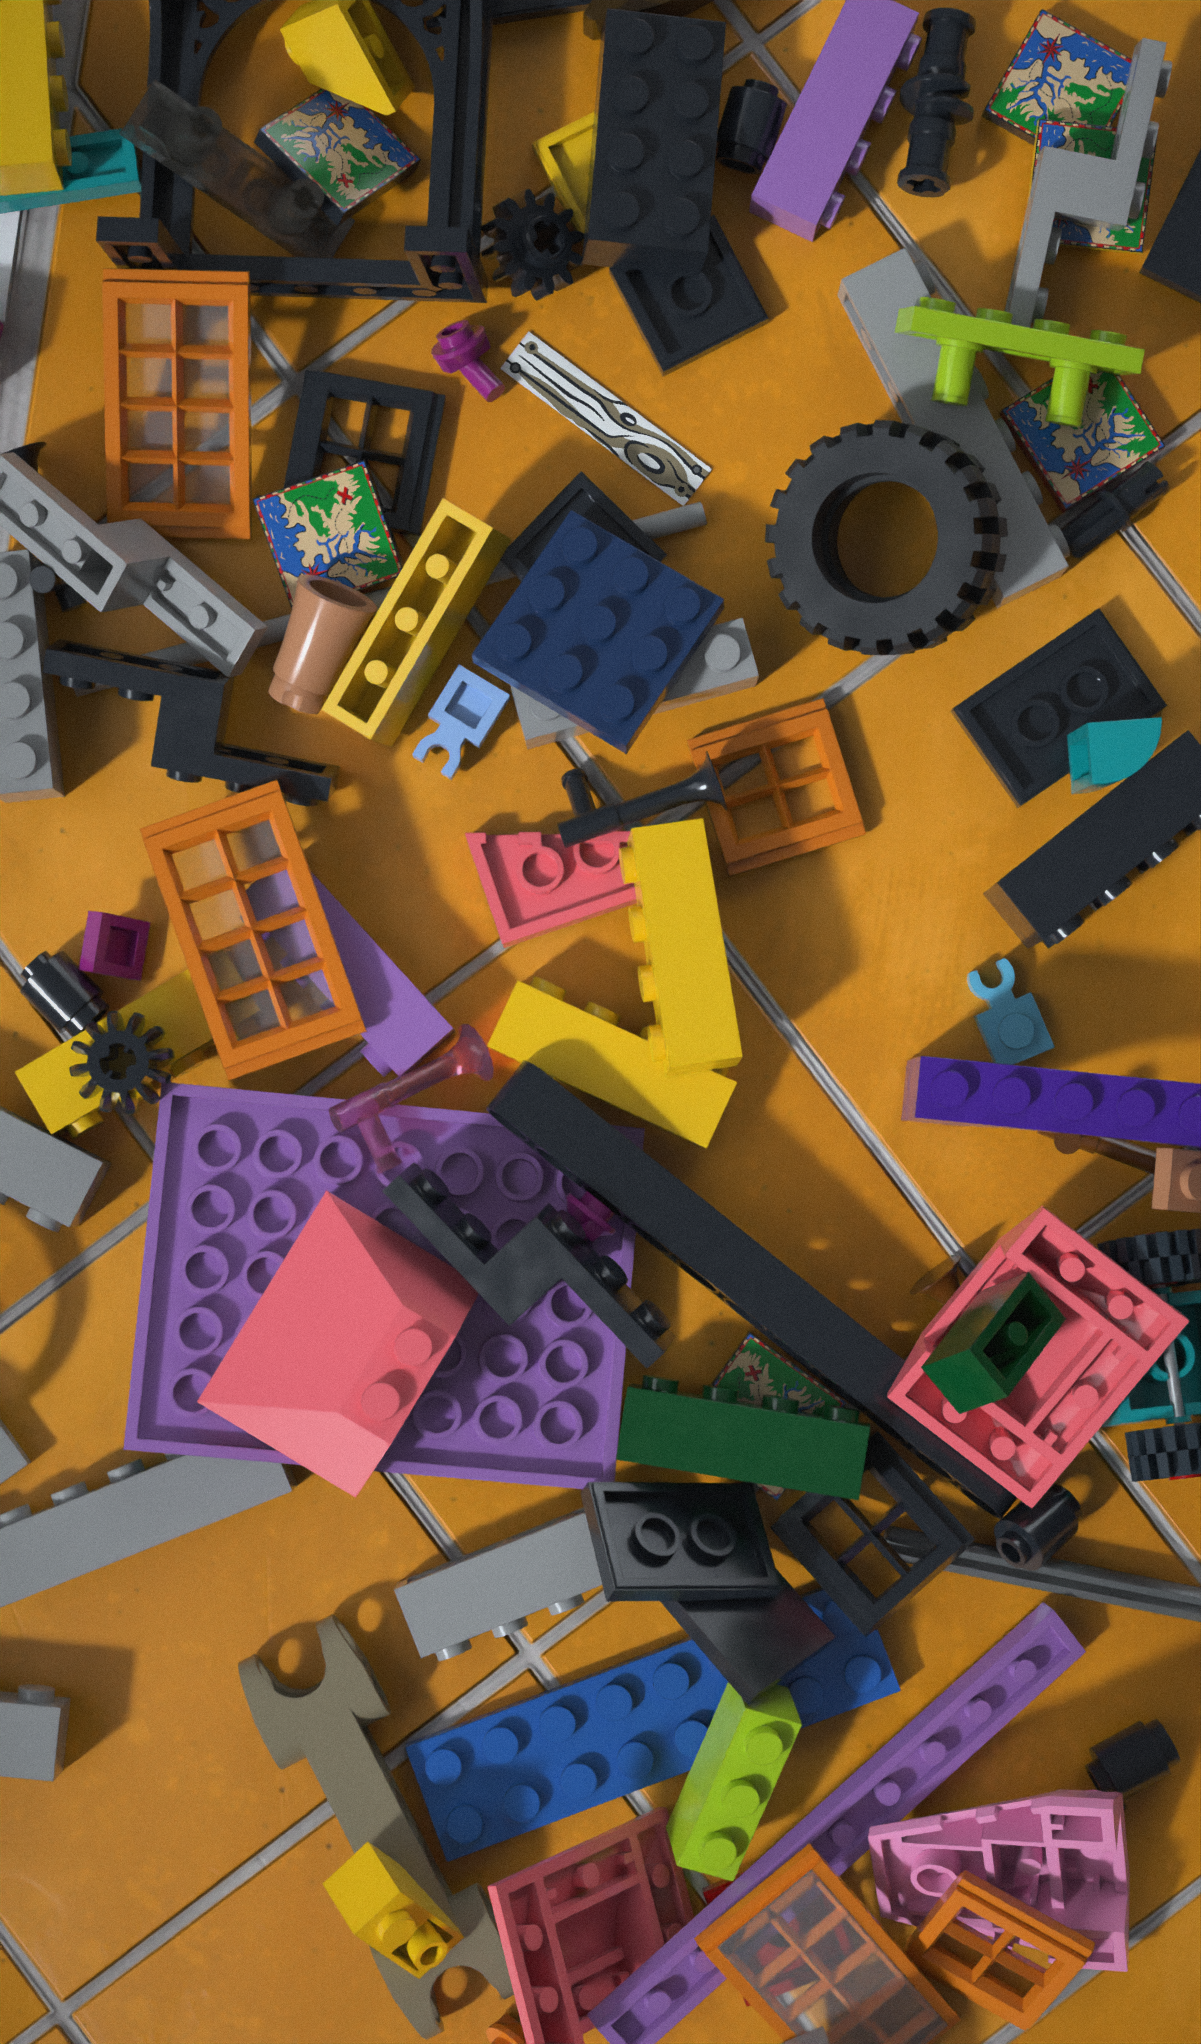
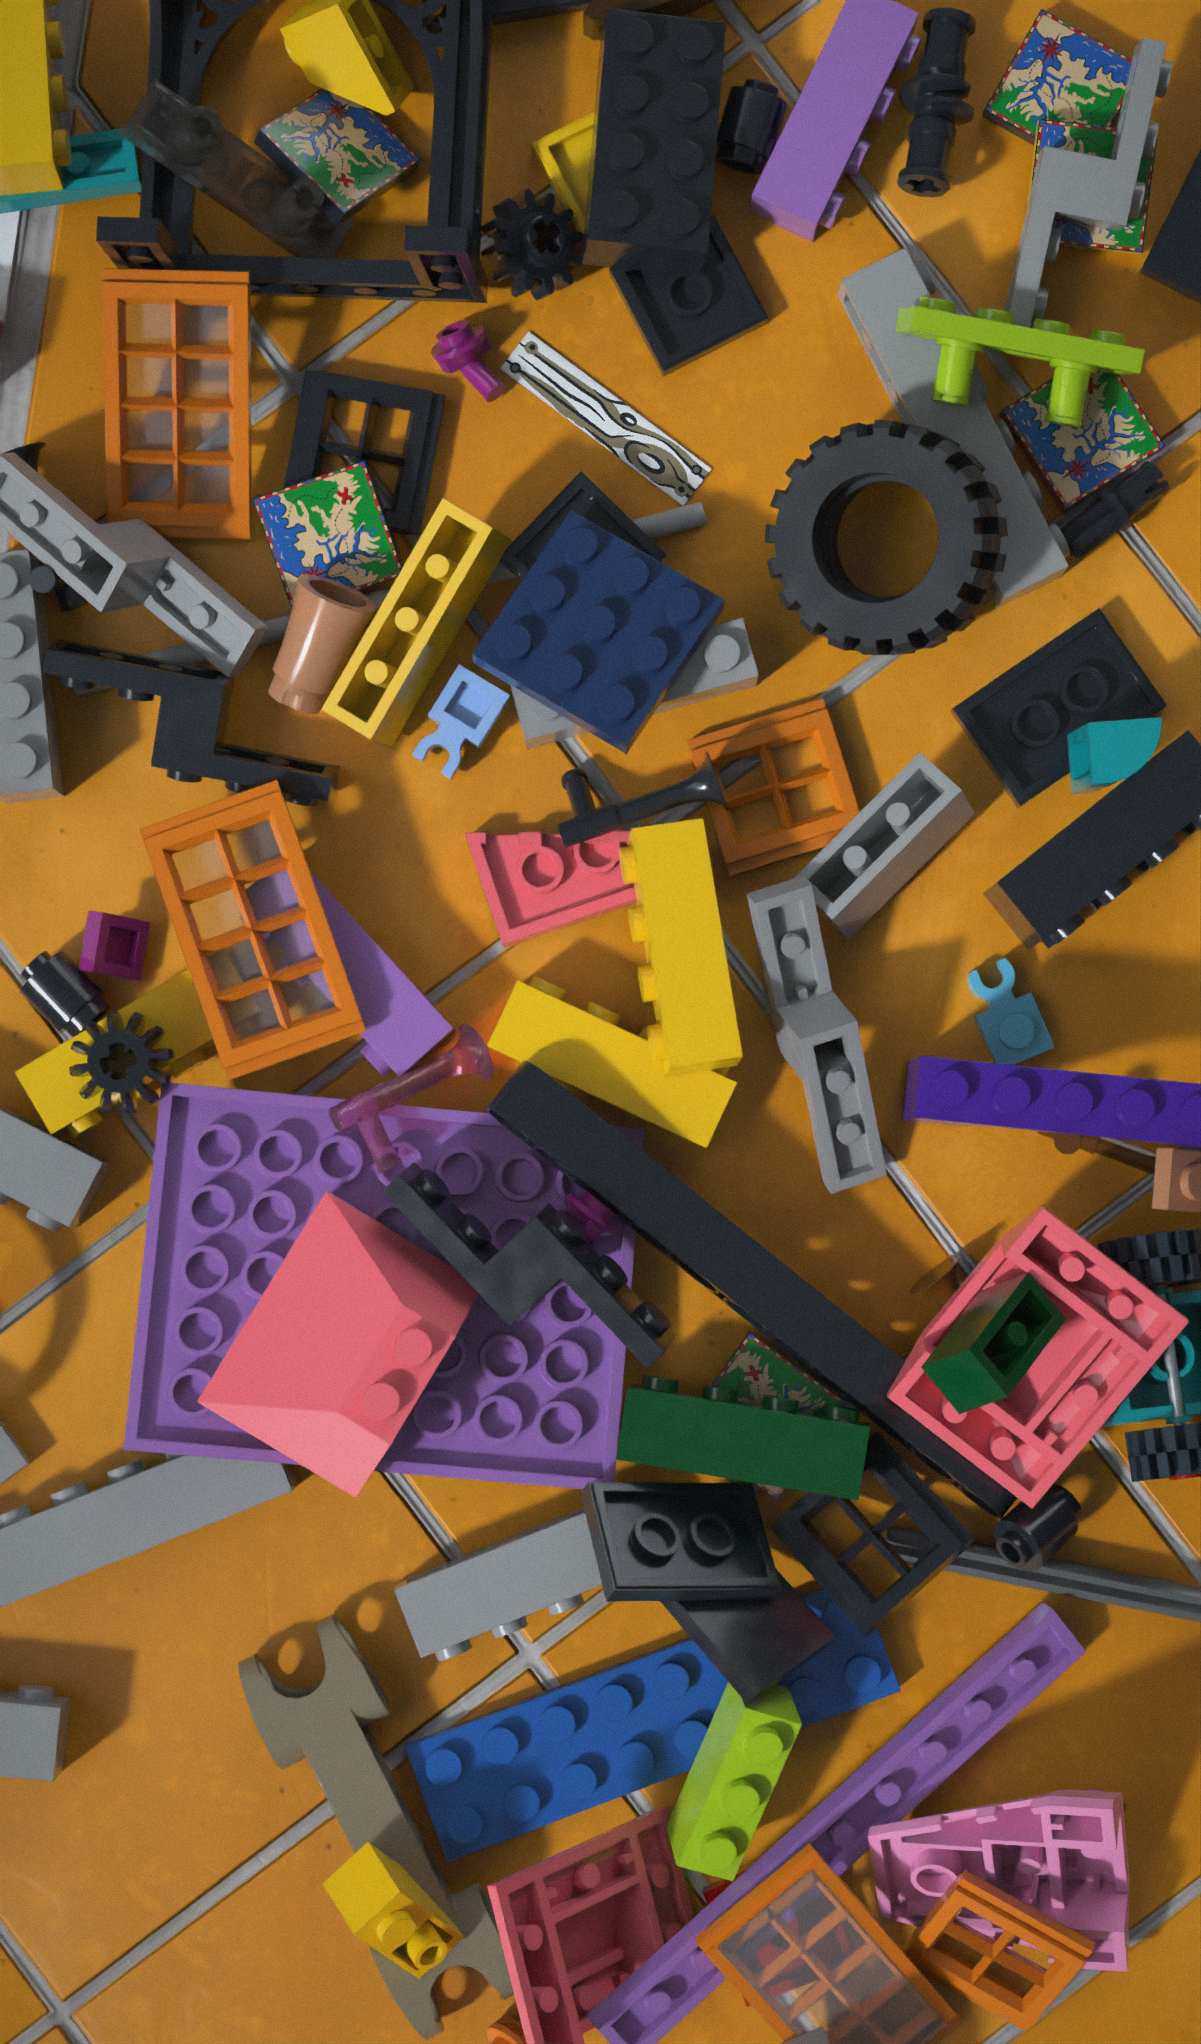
black brick [1085,1719,1181,1801] -> none
none -> light grey bracket [747,876,887,1194]
none -> light grey brick [795,752,975,940]

